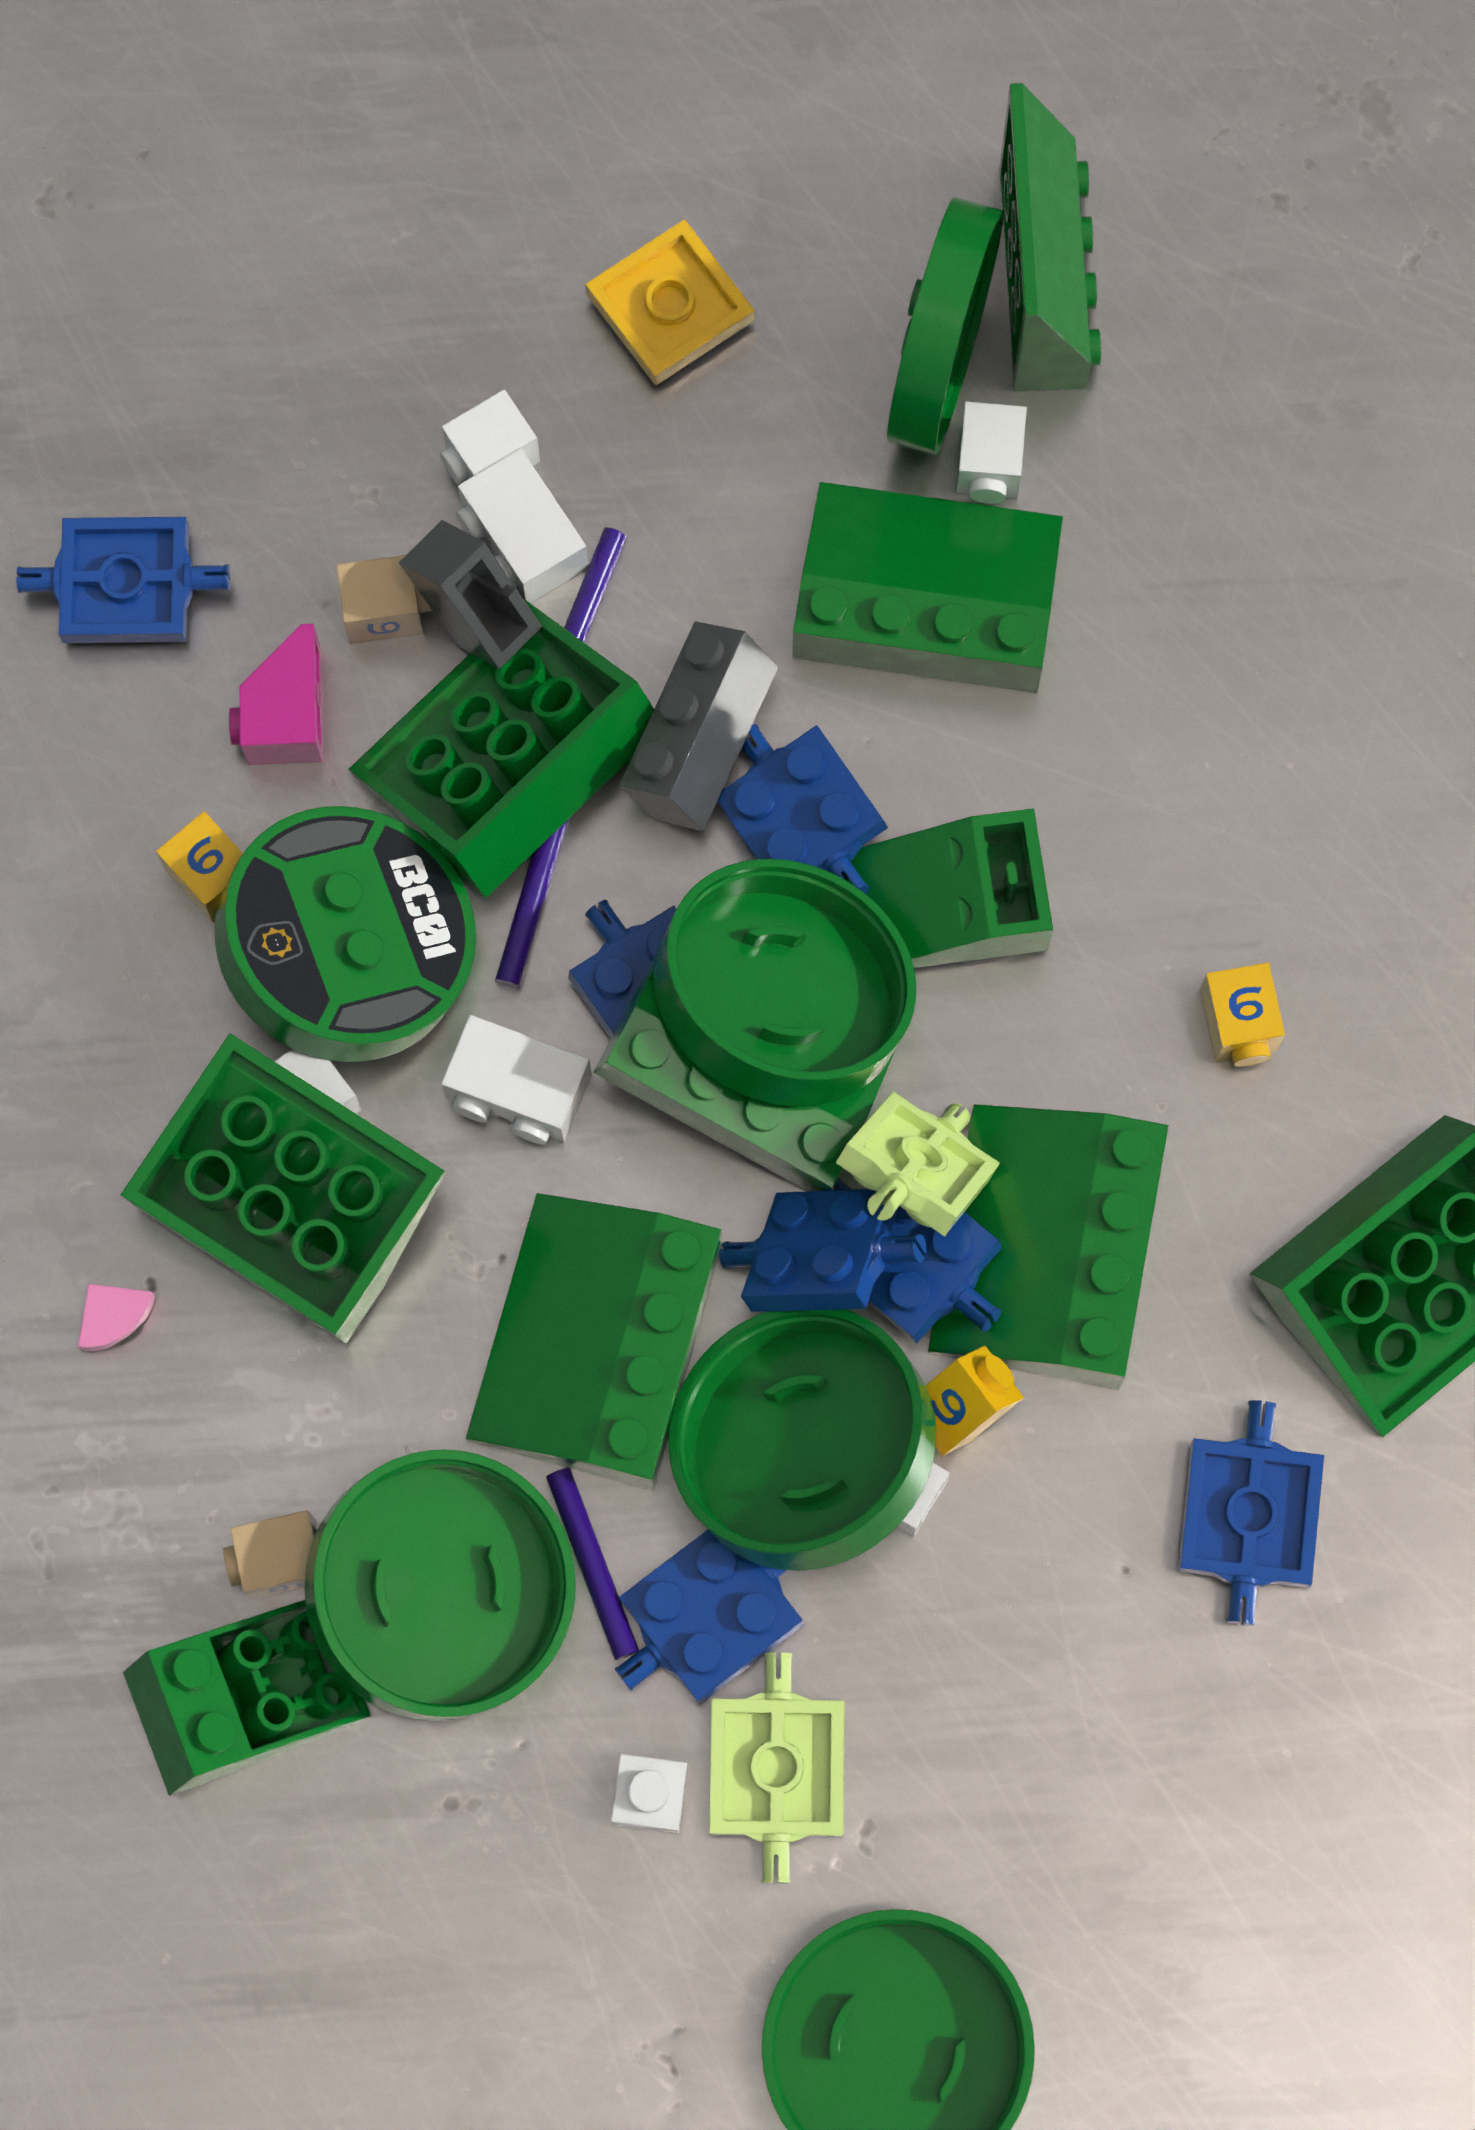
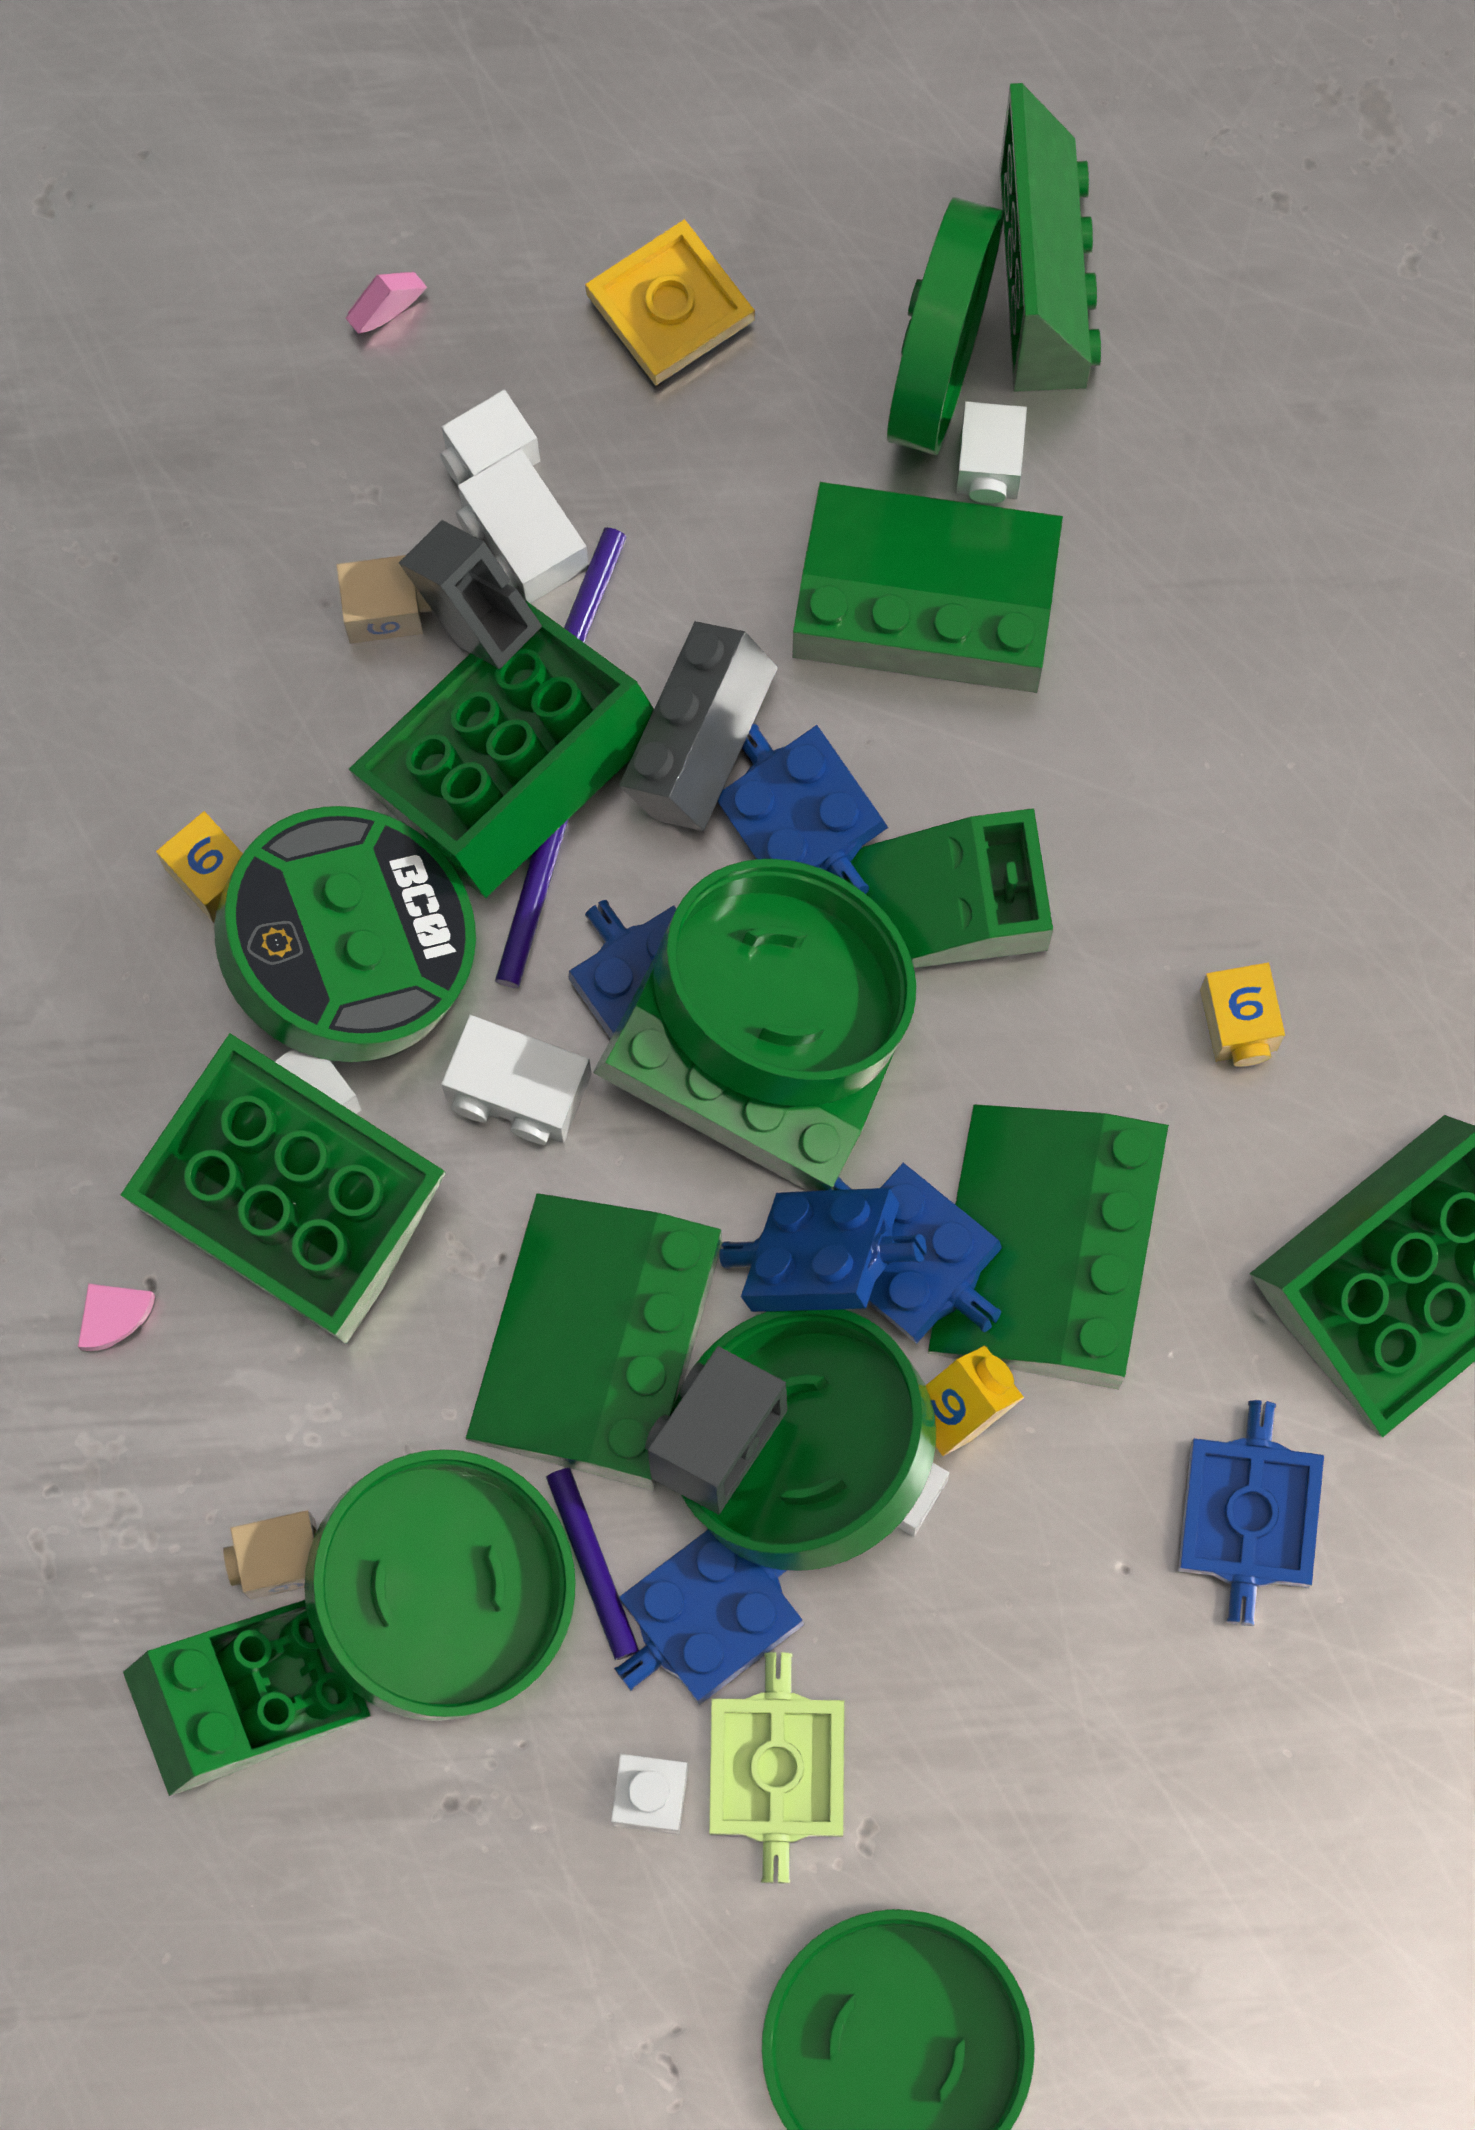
blue plate [16,517,231,643] -> none
dark pink slope [229,623,322,765] -> none
yellowish green plate [836,1091,1000,1236] -> none
none -> bright pink tile [346,272,427,334]
none -> dark grey brick [645,1346,788,1515]

